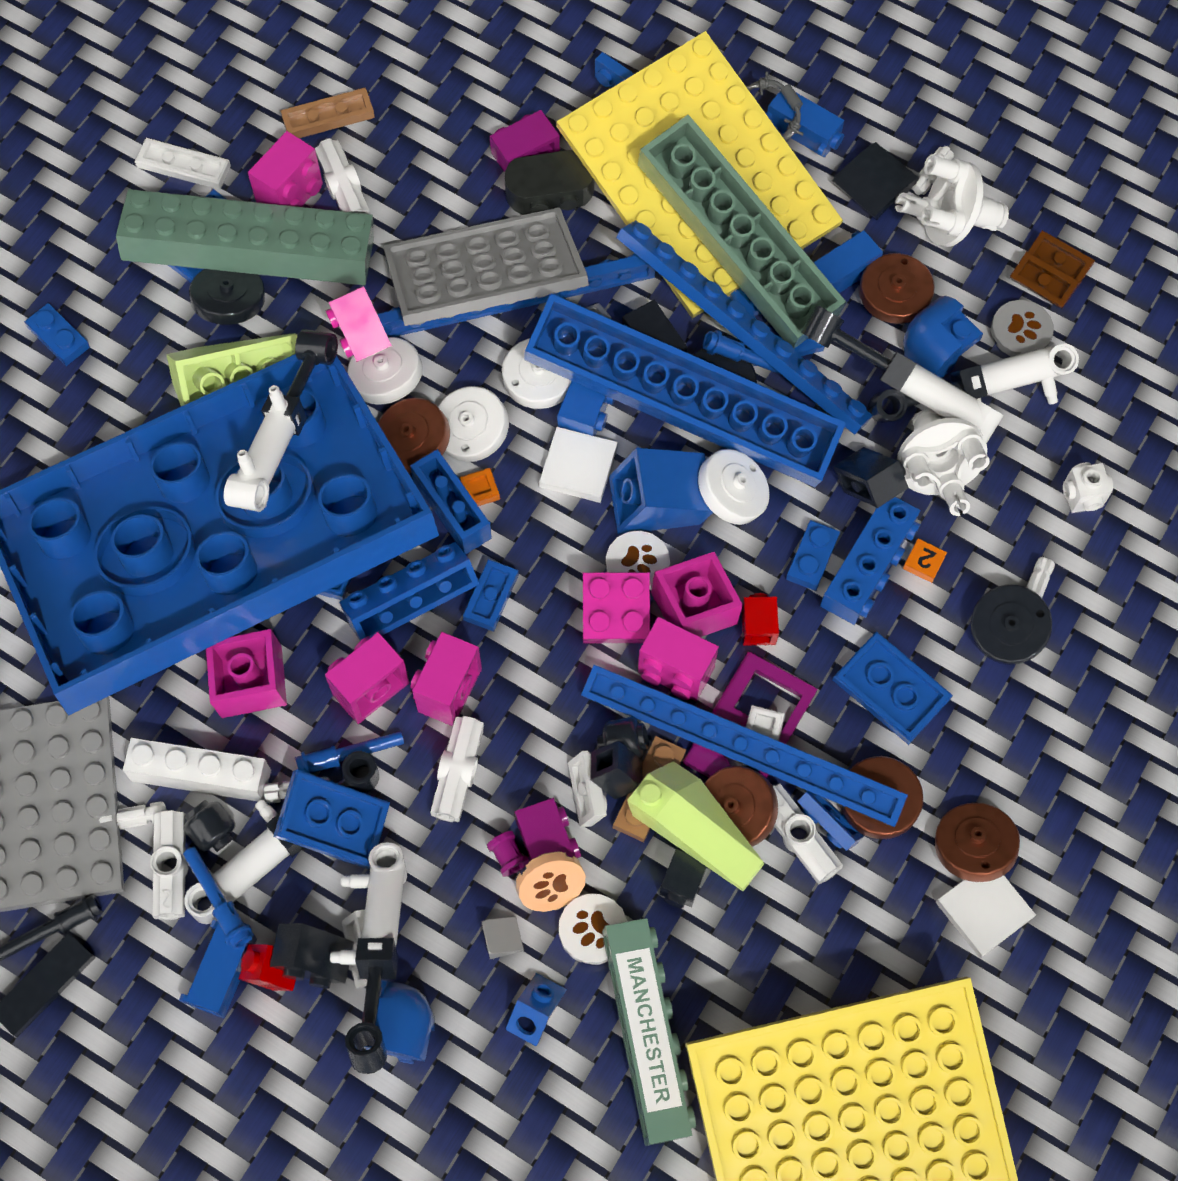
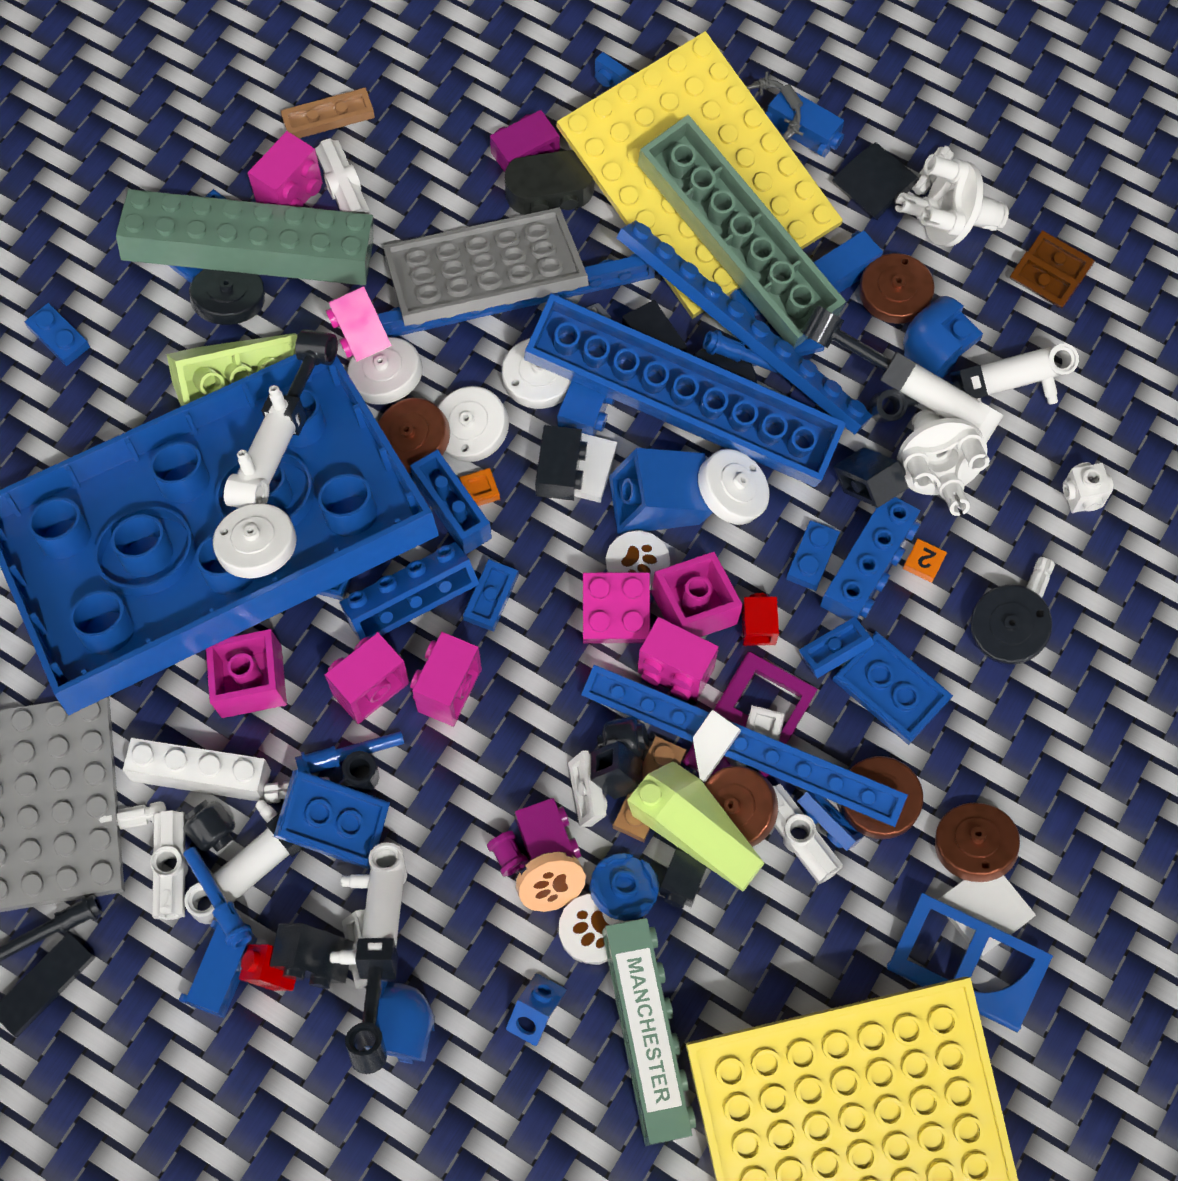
white tile [135,138,231,190] -> none
white piece [430,716,484,822] -> none
light grey slope [481,916,524,959] -> none
light grey tile [990,300,1054,357] -> none
none -> white wheel [213,503,297,578]
none -> black brick [535,425,588,501]
none -> blue tile [589,853,660,921]
none -> white tile [693,710,741,782]
none -> blue plate [799,617,874,678]
none -> blue window [887,893,1053,1033]

